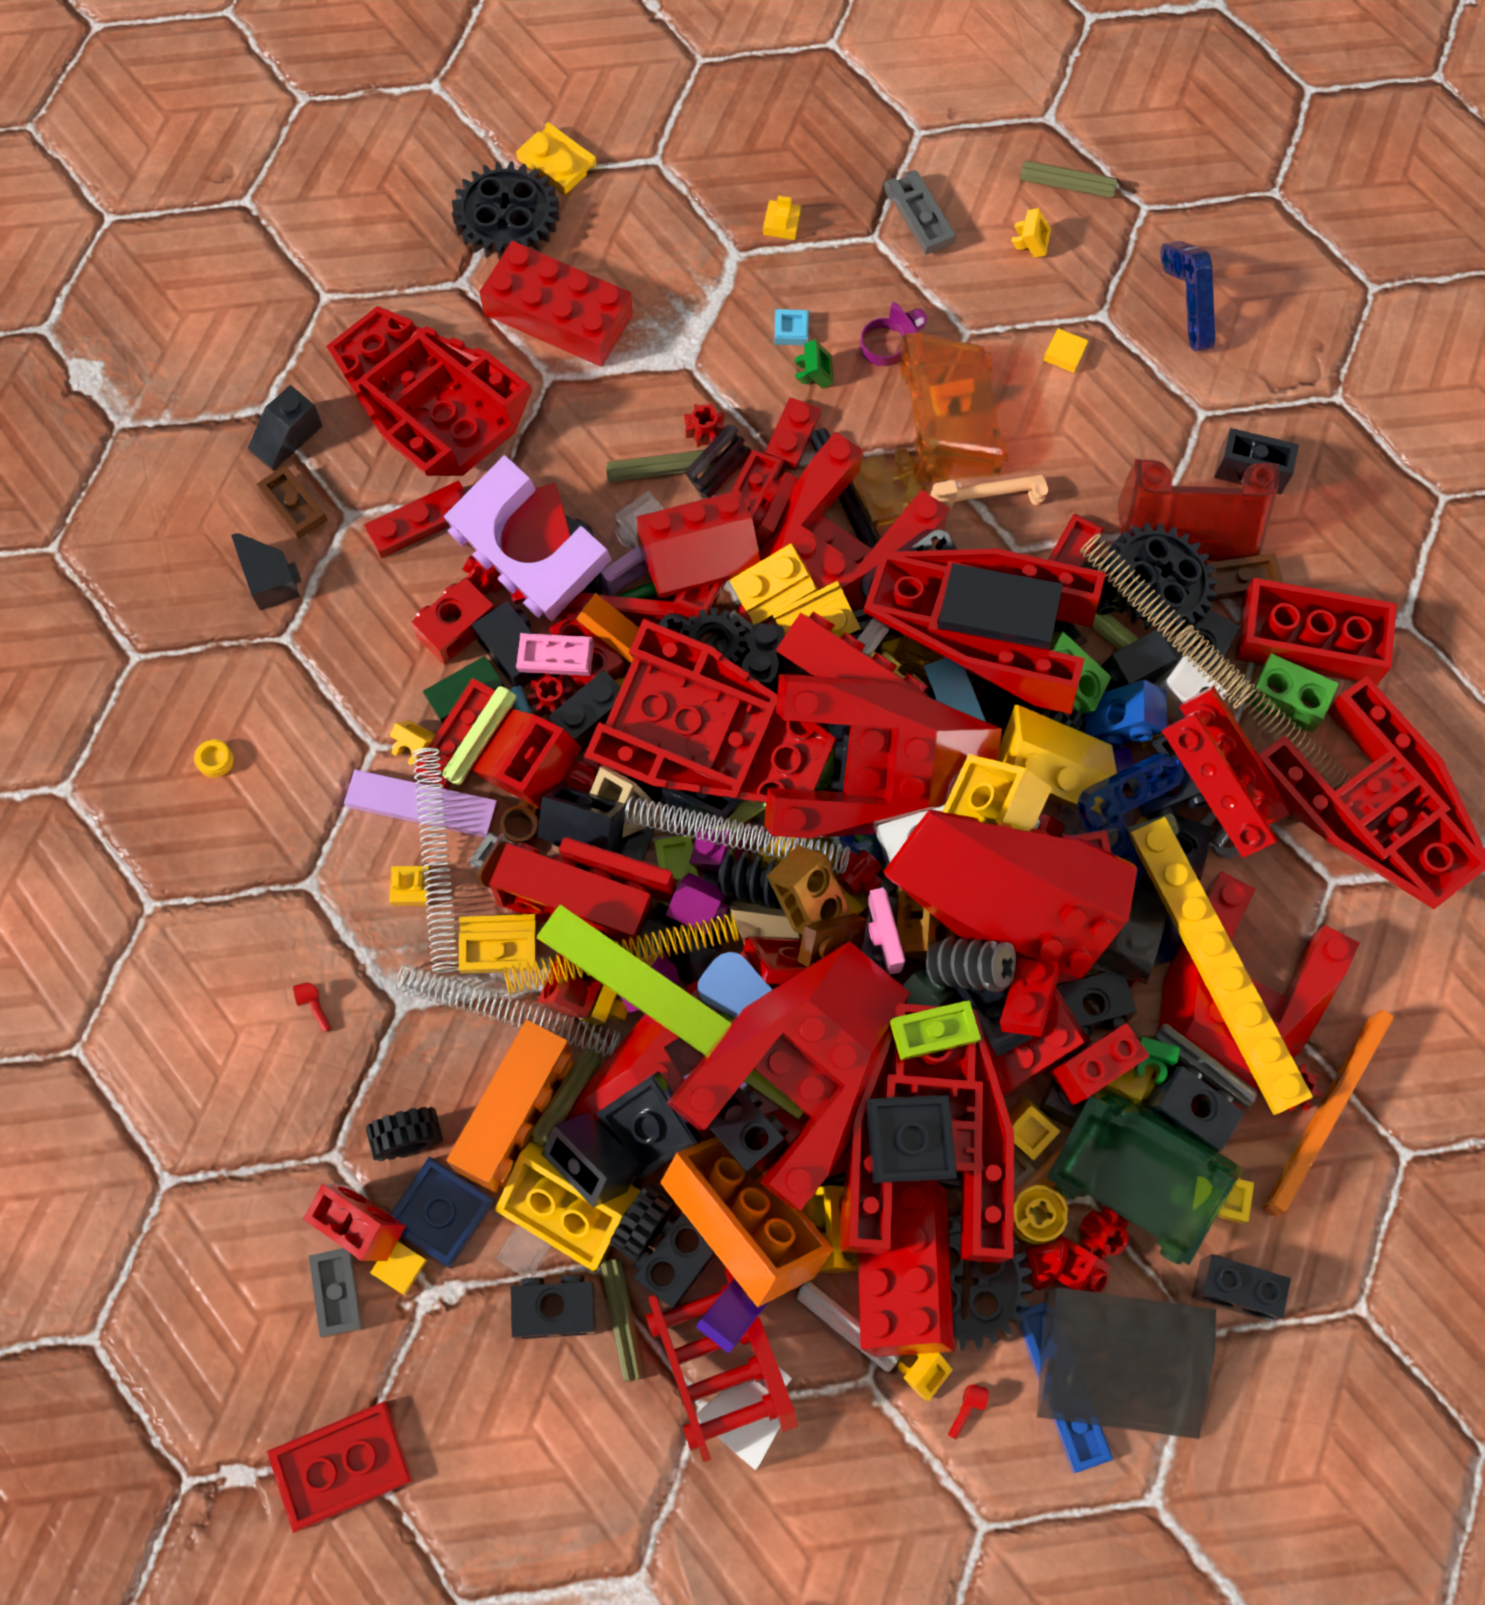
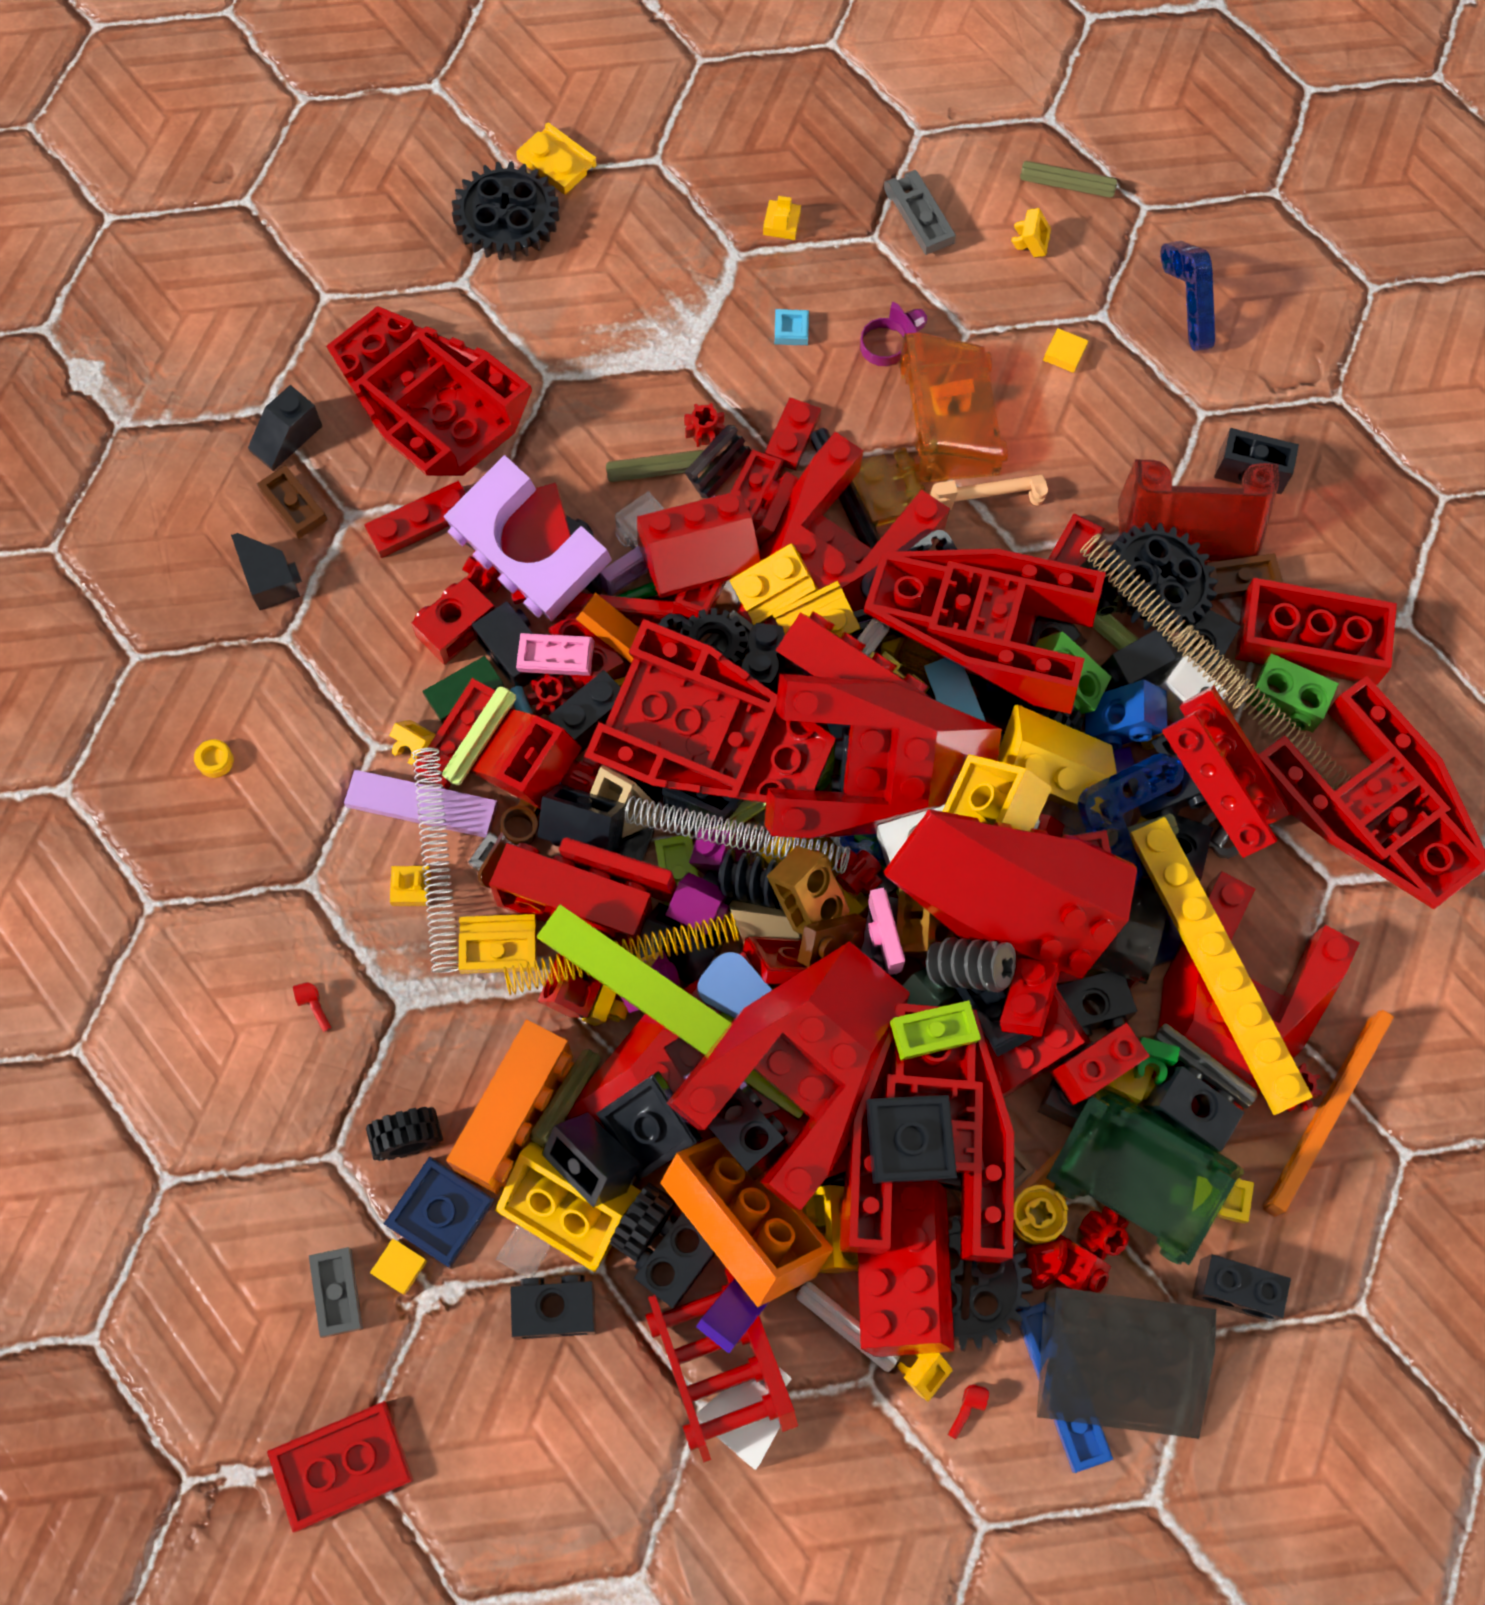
red brick [303,1183,406,1261] -> none
white piece [395,964,621,1056] -> none
red brick [479,241,633,367] -> none
olive axle [601,1259,645,1382] -> none
green tile [794,340,834,388] -> none
black tile [938,563,1063,650] -> none
yellow brick [1008,1095,1060,1160] -> none

